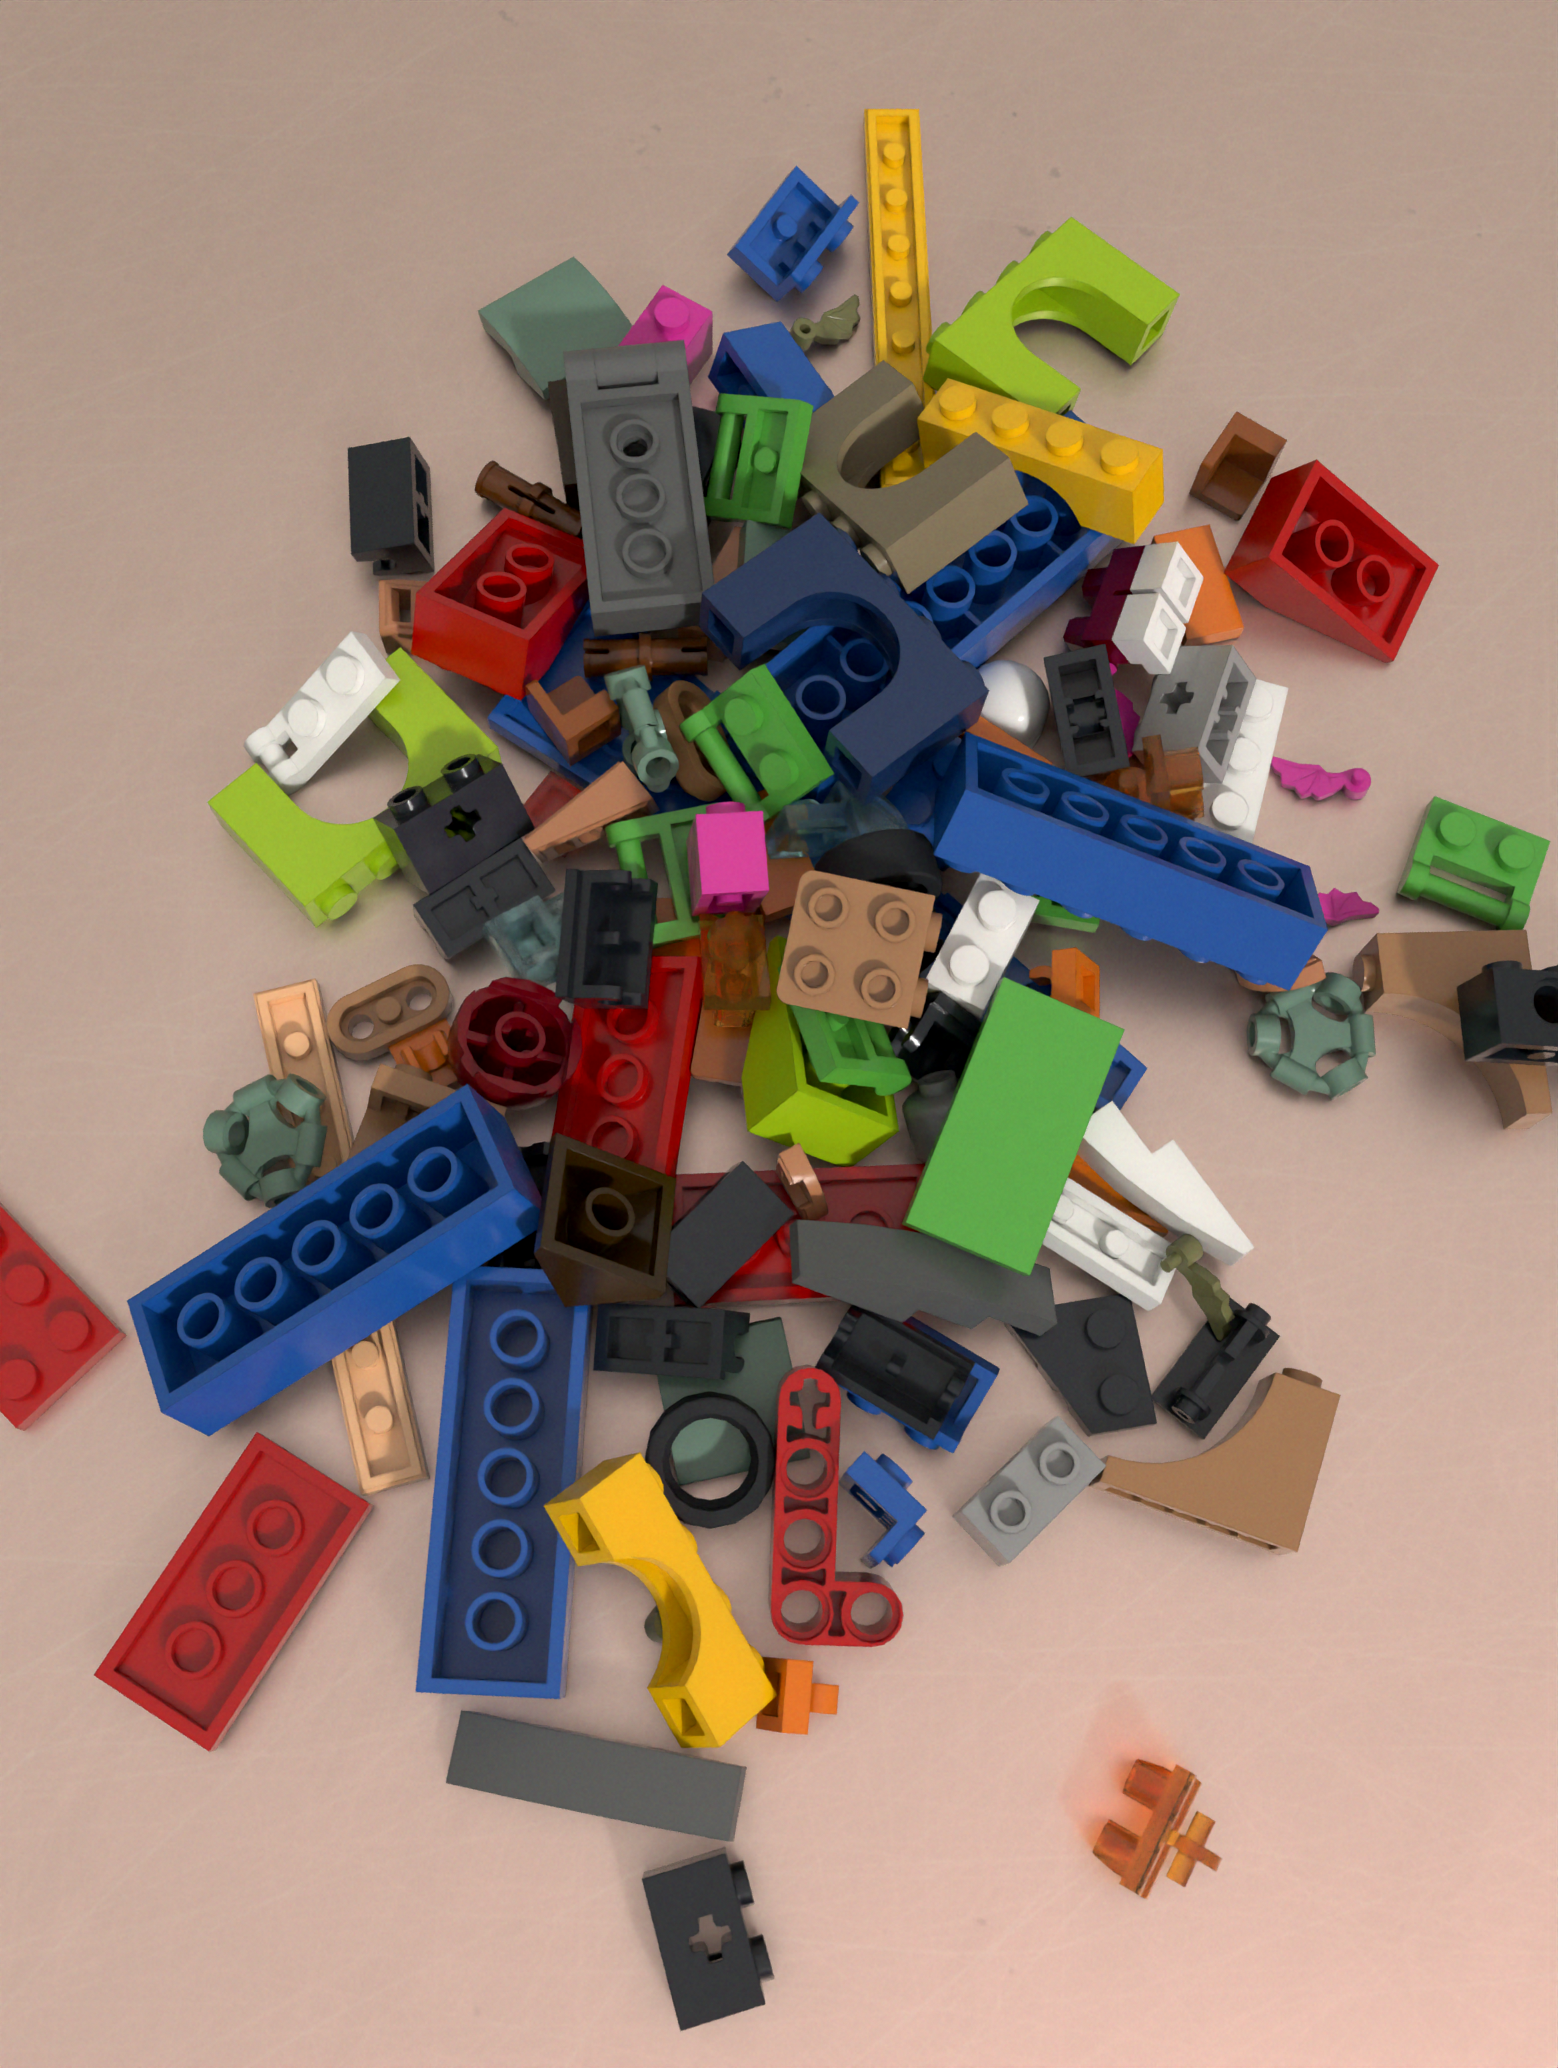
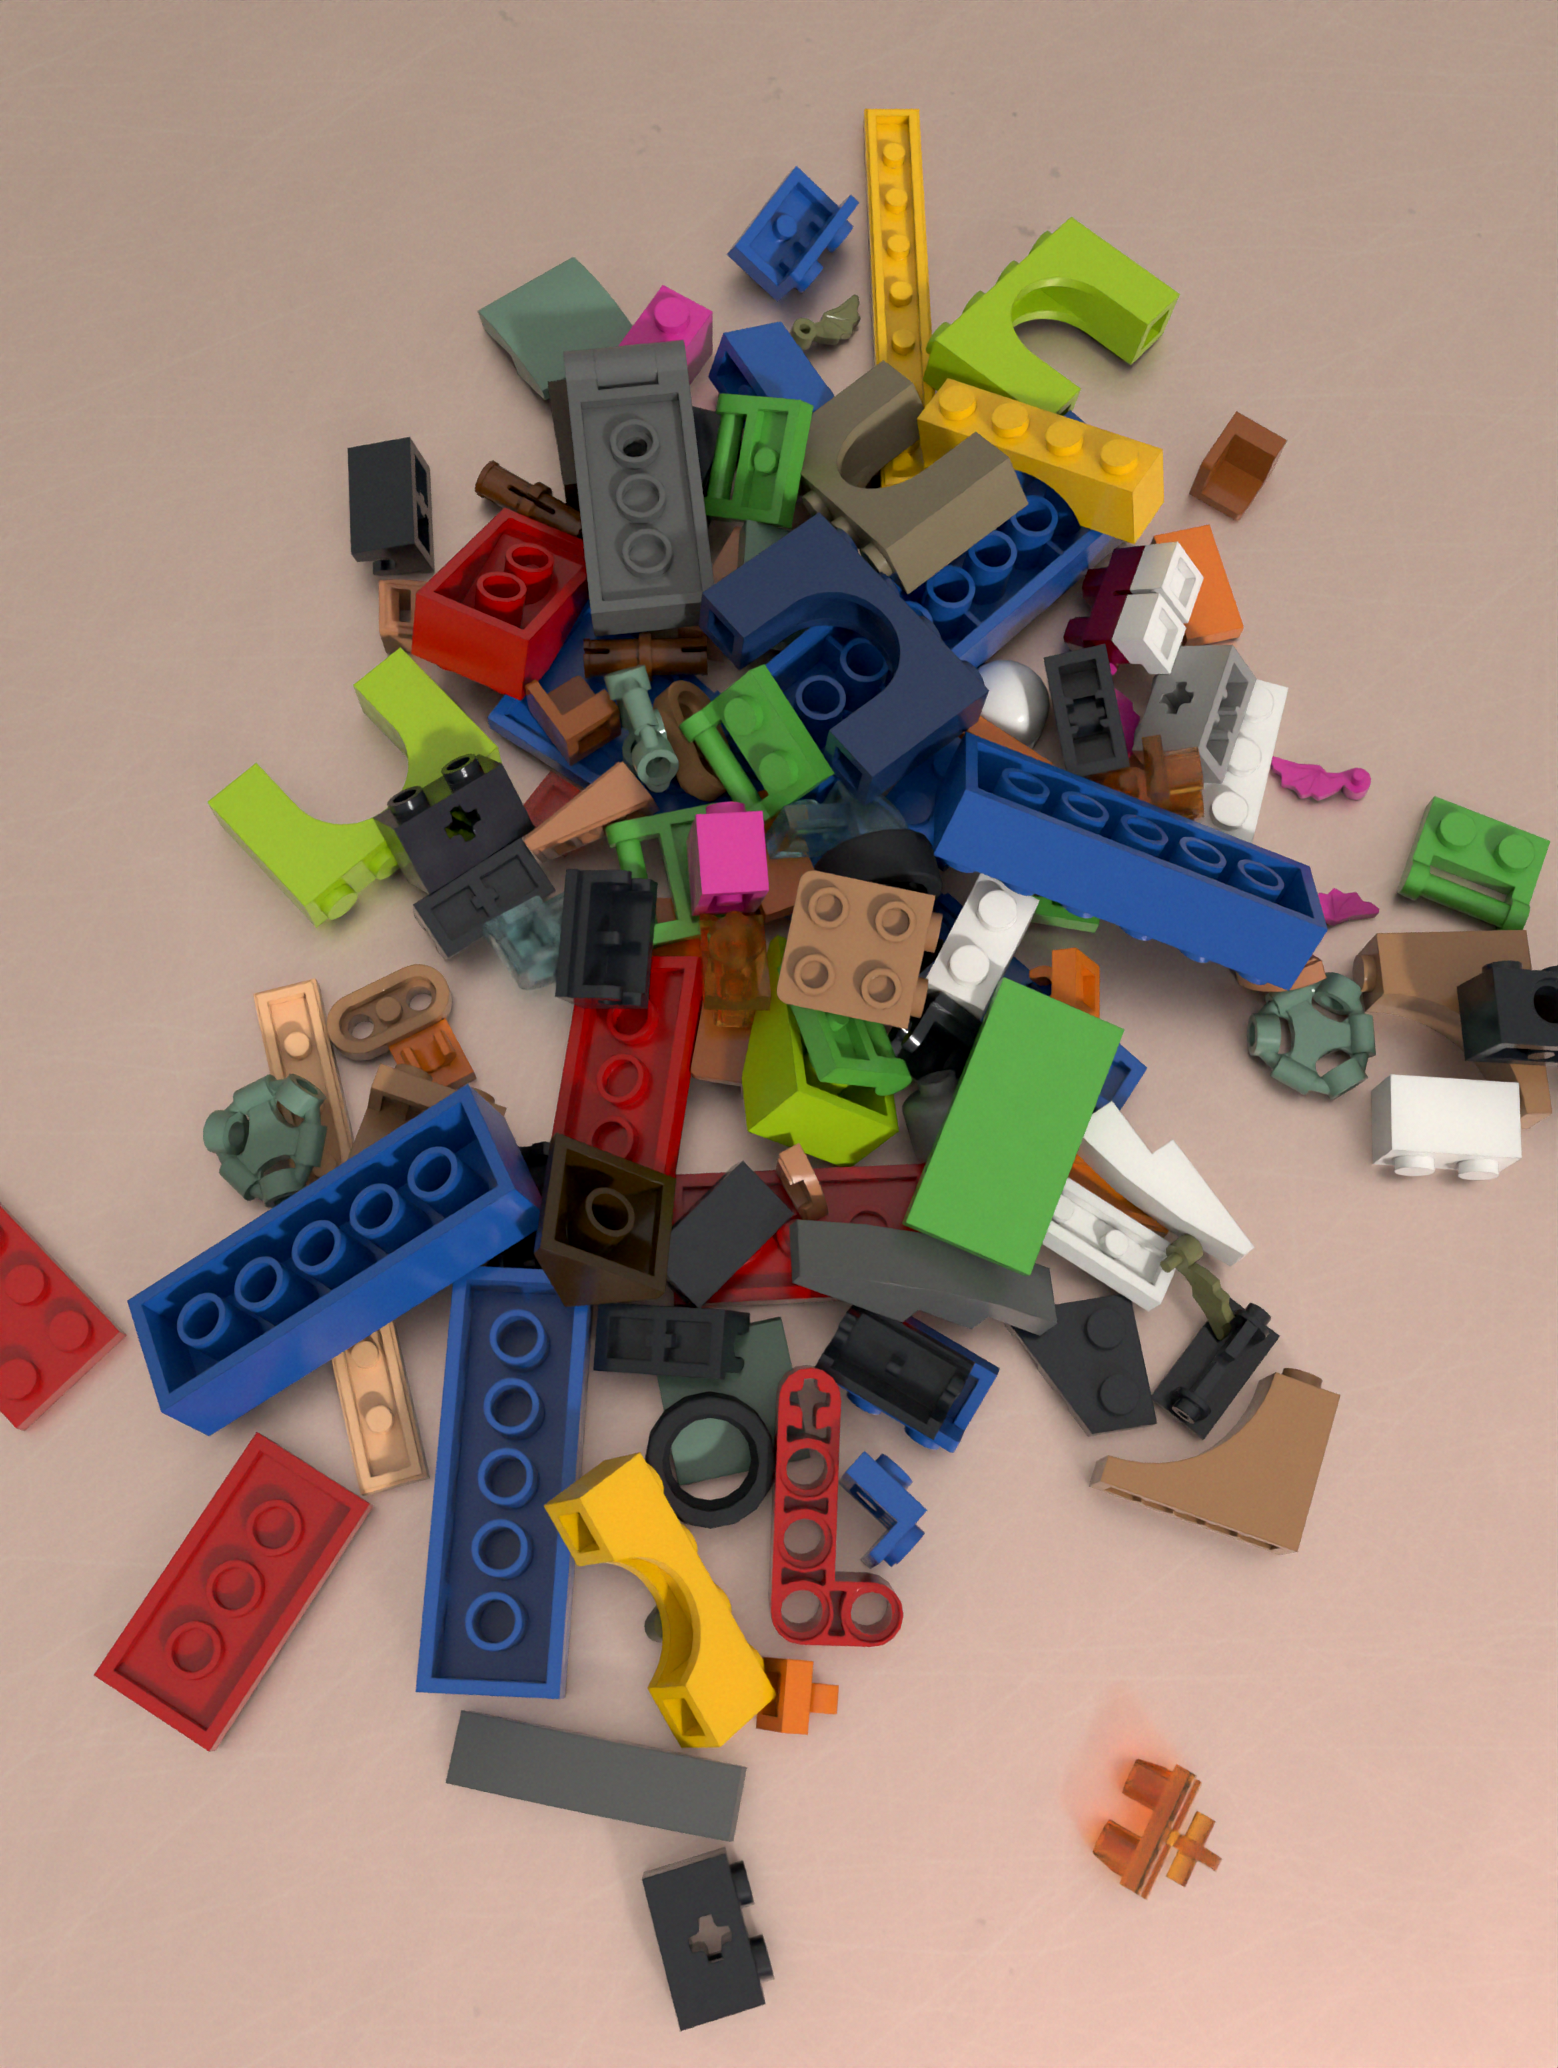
white plate [244,631,400,796] -> none
dark red cylinder [447,977,583,1111] -> none
light grey brick [952,1415,1106,1566] -> none
red slope [1224,459,1439,663] -> none
none -> white brick [1371,1074,1522,1180]

